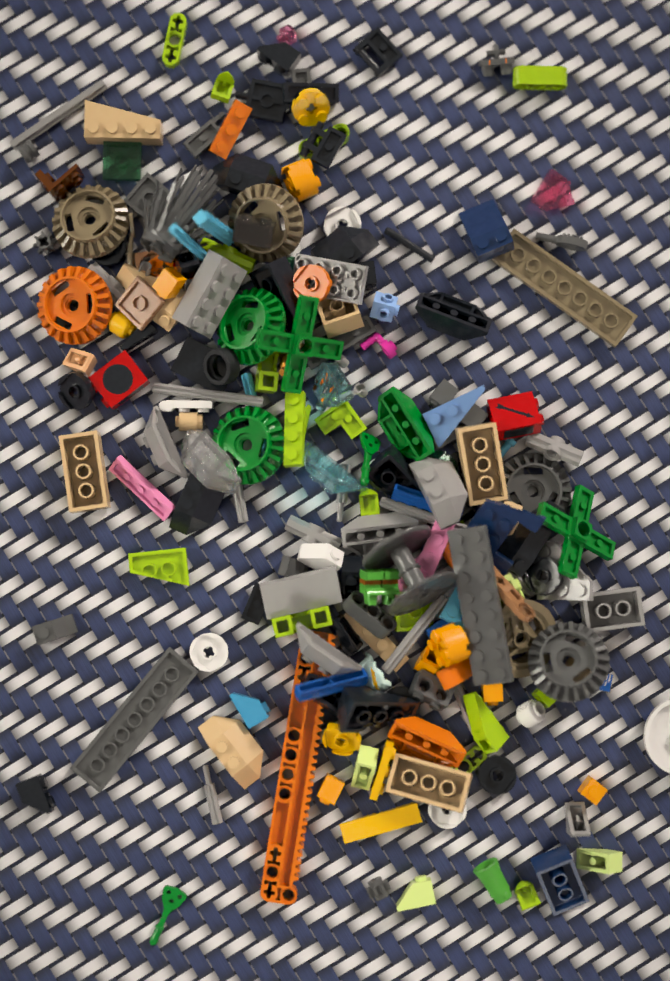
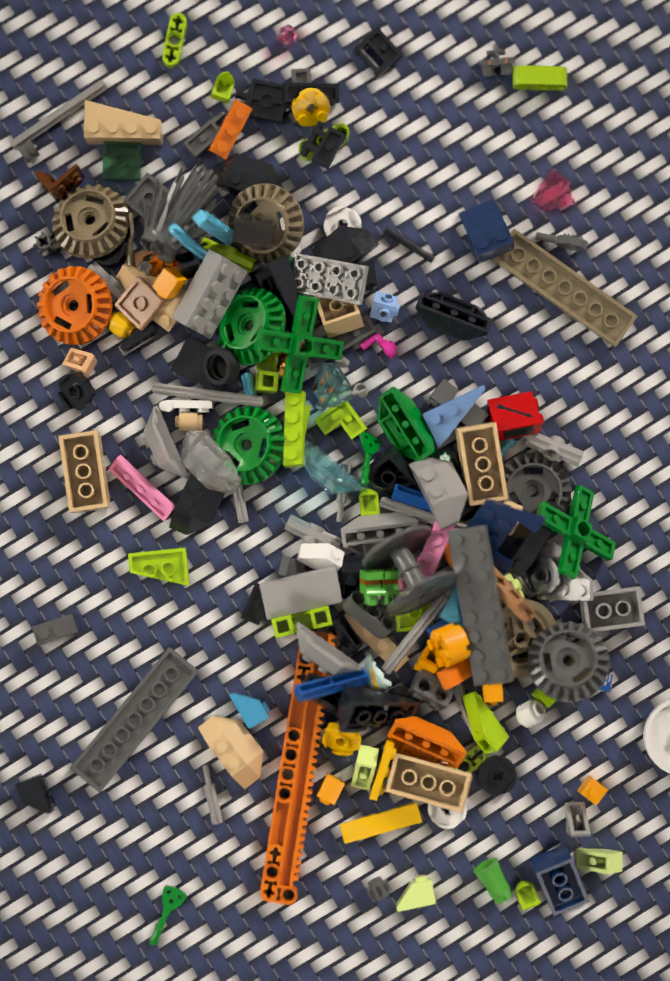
red brick [88,350,150,410] -> none
white plate [189,633,229,672] -> none
black slope [257,42,301,77] -> none
light orange brick [281,158,321,202] -> none
plate [293,264,332,302] -> none

